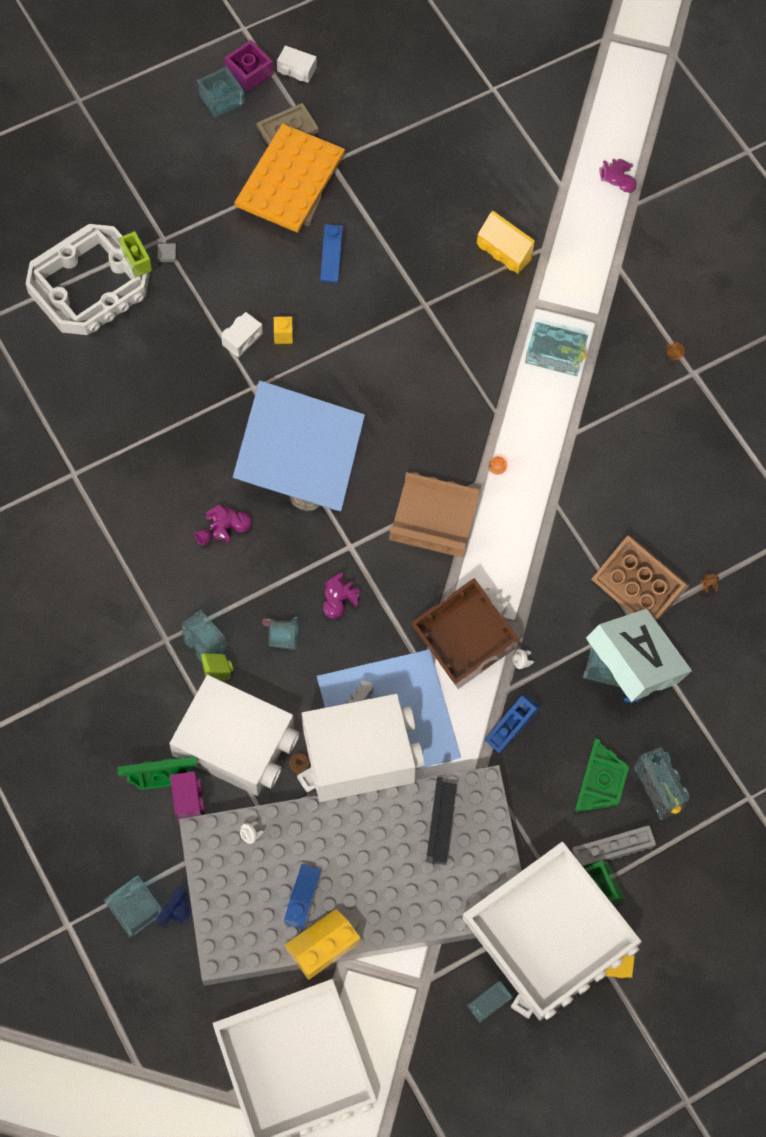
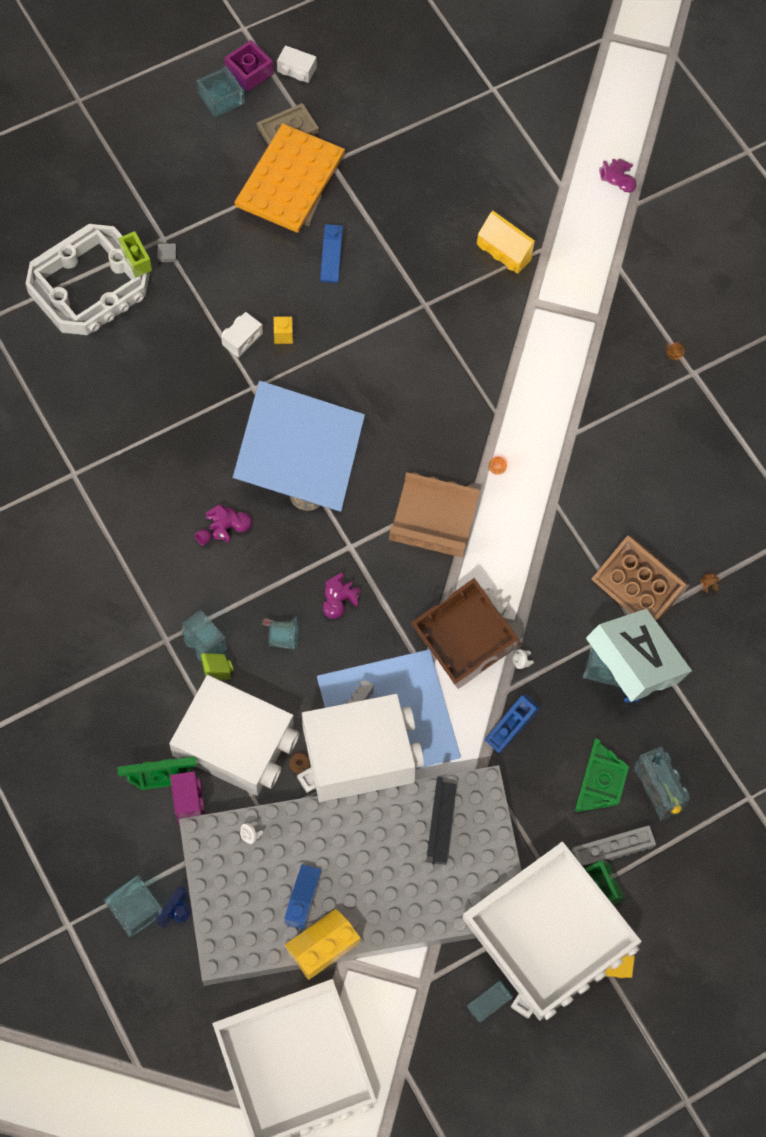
clear light blue piece [525,322,589,377] -> none

